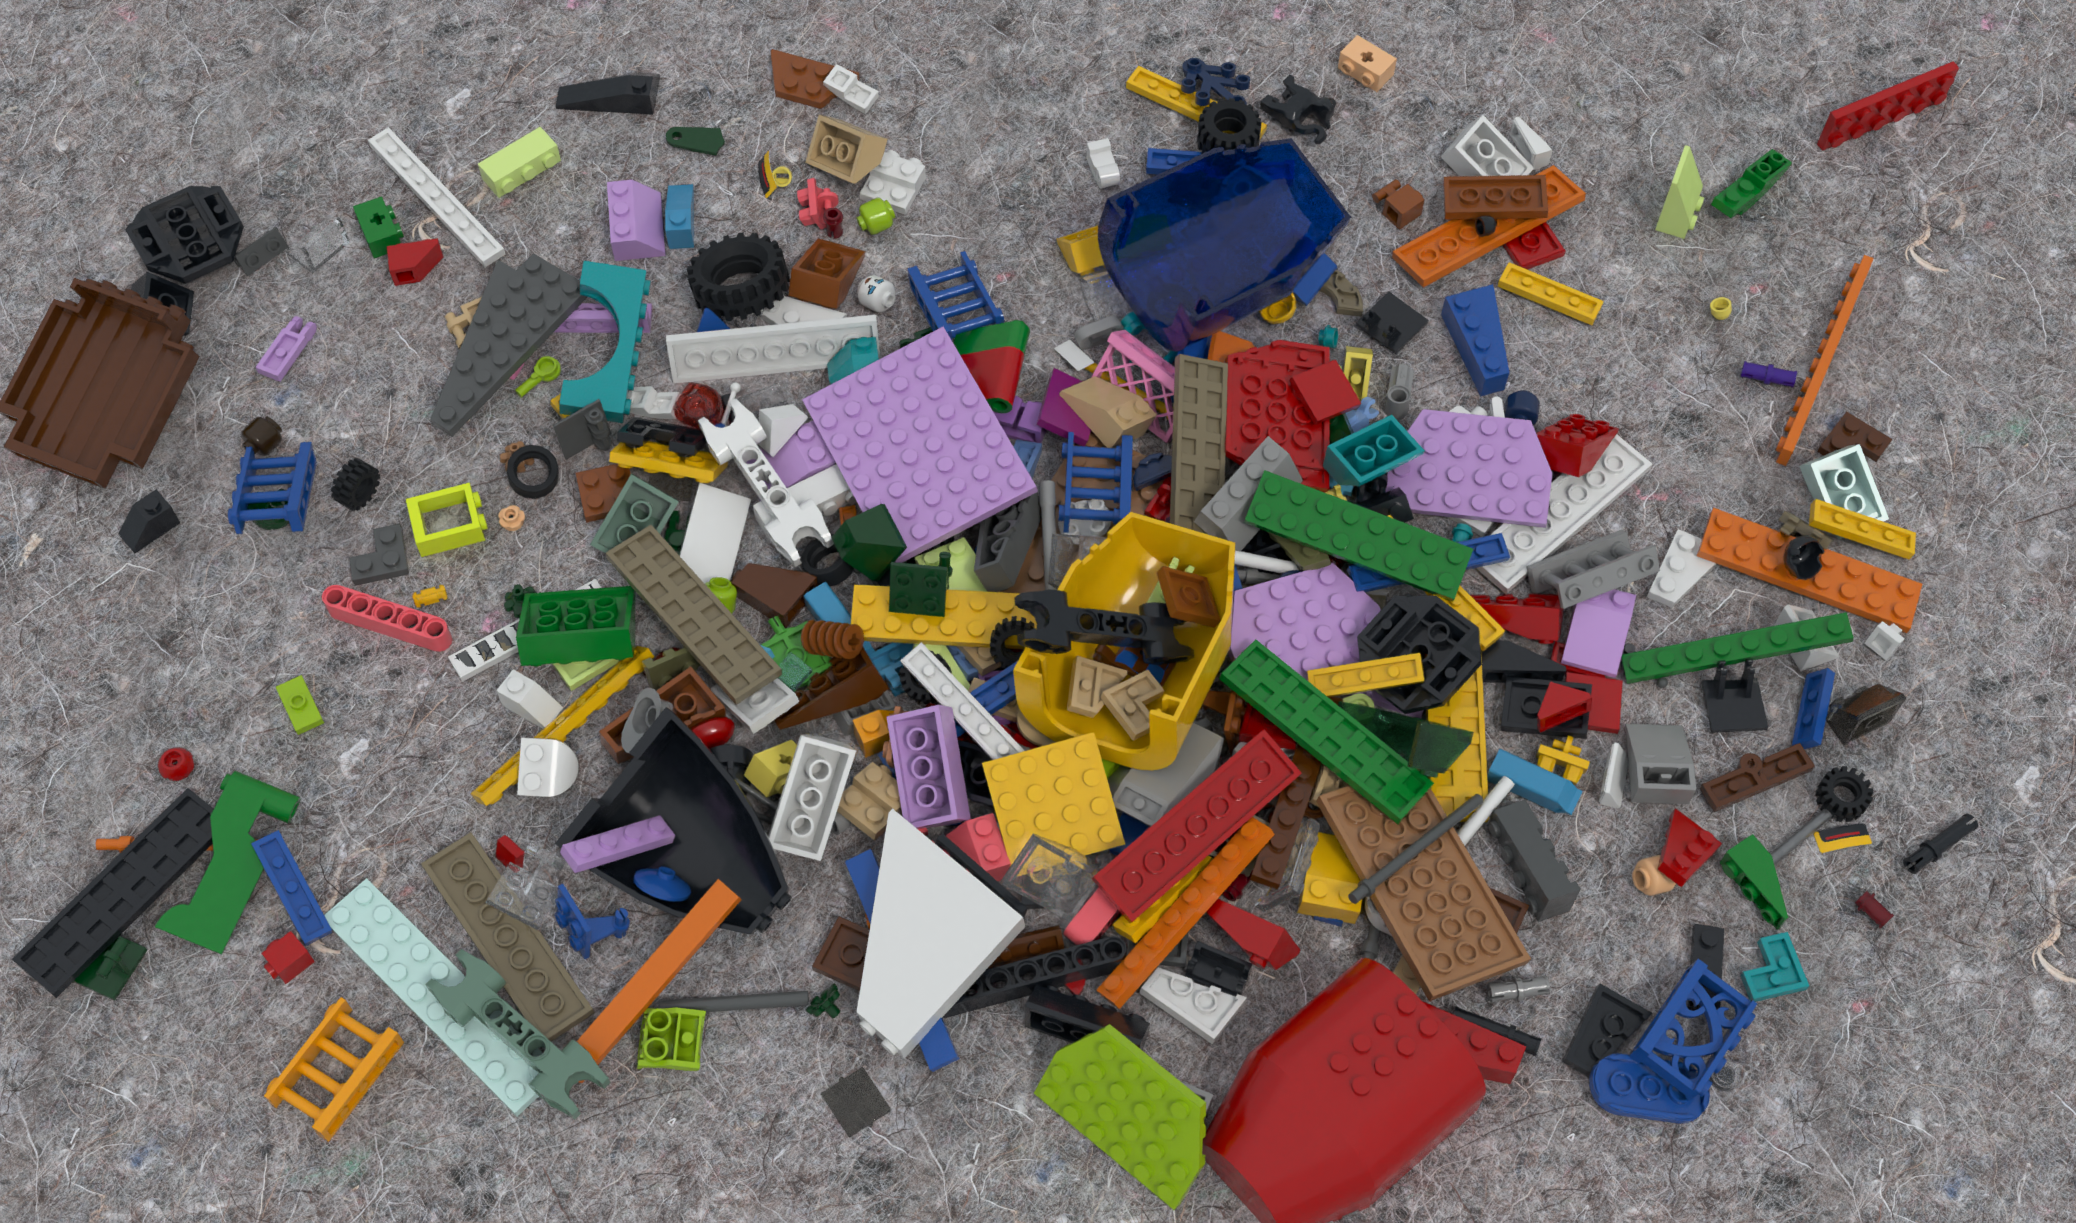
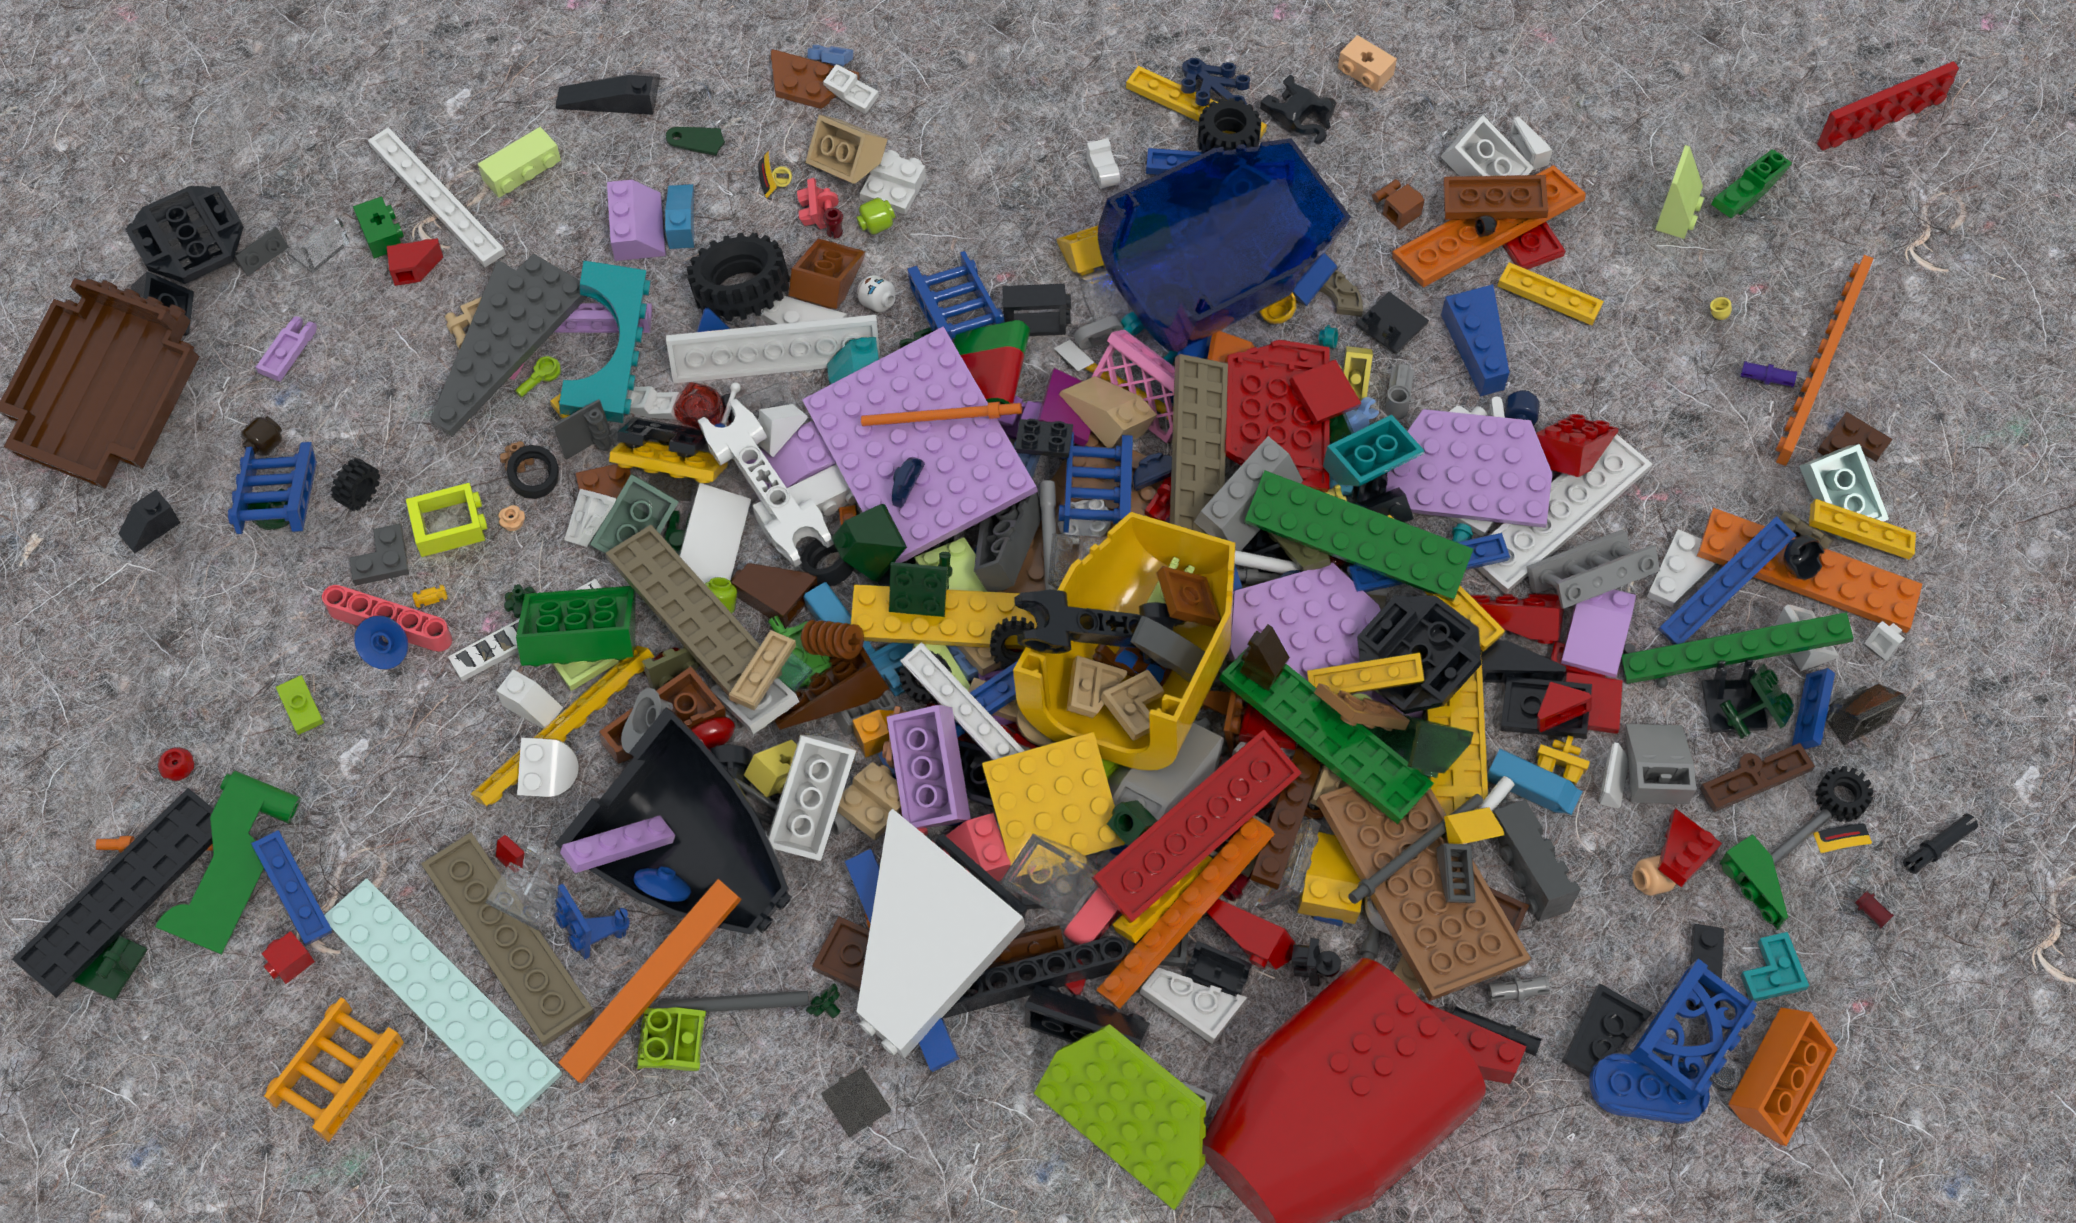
sand green piece [425,949,611,1120] -> none
none -> blue dish [354,616,408,669]
none -> white wing [564,489,616,547]
none -> tan tile [729,630,796,711]
none -> medium blue plate [807,45,853,67]
none -> orange bar [861,402,1022,426]
none -> dark blue plate [892,457,925,508]
none -> black window [1002,283,1071,336]
none -> black plate [1015,419,1073,458]
none -> dark green brick [1107,800,1157,846]
none -> dark grey slope [1130,616,1205,682]
none -> dark brown slope [1240,624,1290,691]
none -> black hips [1291,938,1341,987]
none -> medium nougat wing [1314,683,1410,731]
none -> dark grey slope [1436,843,1476,904]
none -> yellow slope [1444,807,1504,844]
none -> blue plate [1658,516,1796,645]
none -> dark green plate [1719,663,1794,739]
none -> orange slope [1728,1007,1838,1146]

